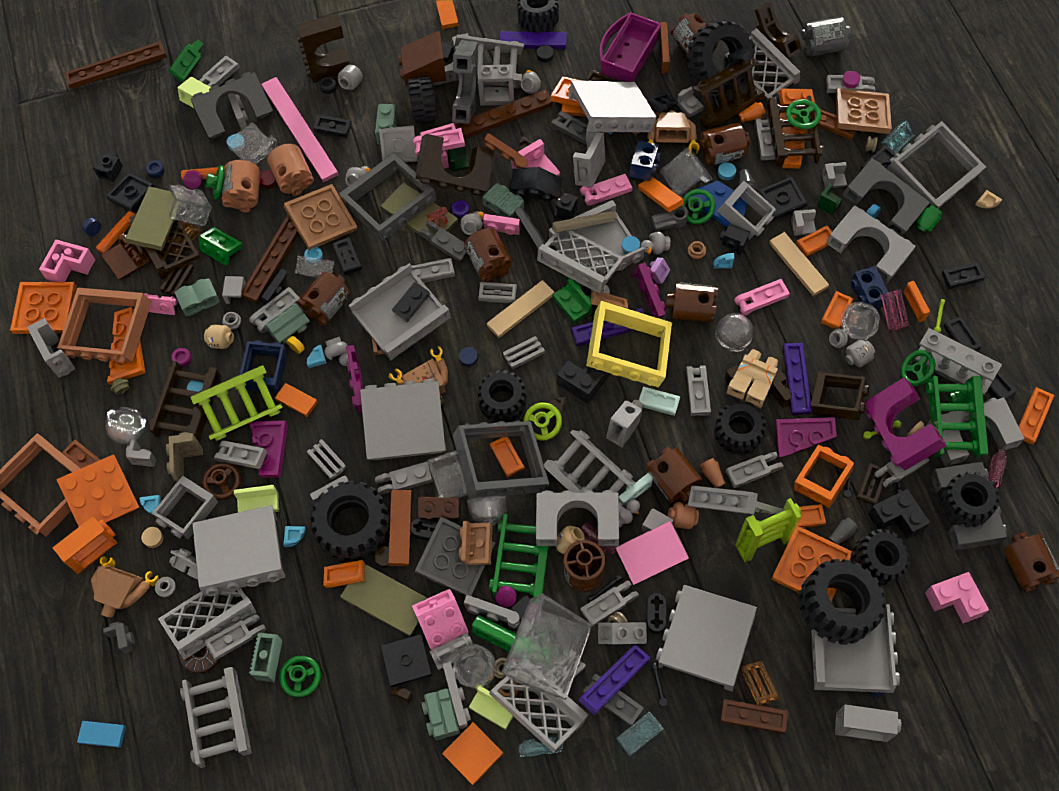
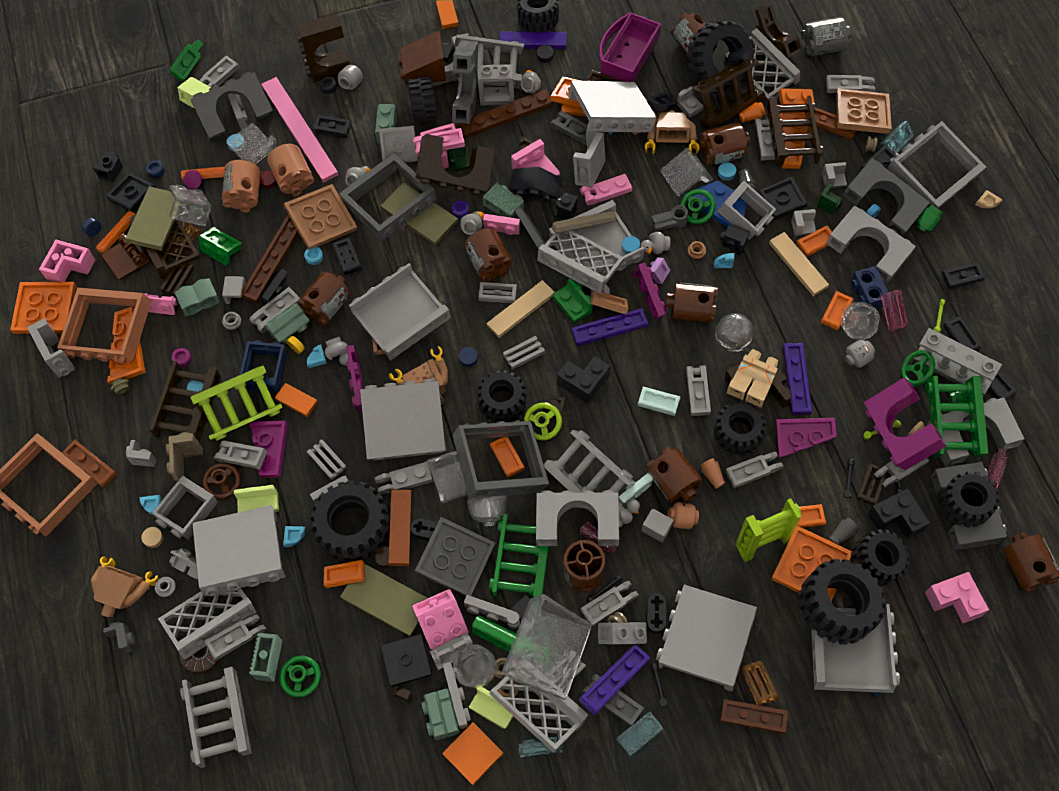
orange window [53,516,117,574] -> none
orange plate [56,454,139,526] -> none
reddish brown plate [64,41,167,89] -> none
dark azure tile [77,721,126,748] -> none
clear cylinder [105,407,146,444] -> none
tan head [204,324,234,349] -> none
green piece [206,165,224,200] -> none
clear plate [295,255,335,278] -> none
black plate [392,282,430,322] -> none
light grey tile [398,258,455,283] -> none
reddish brown bracket [418,497,461,519] -> none
dark grey hinge [419,220,467,262] -> none
clear red tile [426,206,448,227] -> none
medium nougat bracket [459,521,492,565] -> none
dark orange hinge [483,134,528,168] -> none
magenta tile [495,586,517,607] -> none
tan head [556,525,584,554] -> none
light yellow window [586,301,672,387] -> none
light grey torso [606,400,643,448] -> none
bright pink tile [616,521,689,585] -> none
dark blue brick [629,141,661,181] -> none
orange tile [638,177,684,212] -> none
dark orange tile [660,22,670,73] -> none
light grey fence [688,486,784,515] -> none
bright pink plate [734,279,790,316] -> none
green piece [786,99,821,129] -> none
orange window [794,445,854,509] -> none
dark brown window [811,372,869,420] -> none
light grey plate [829,329,848,348] -> none
light grey window [835,705,901,742] -> none
magenta tile [842,71,861,88] -> none
orange tile [903,281,930,322] -> none
orange tile [1018,387,1054,445] -> none

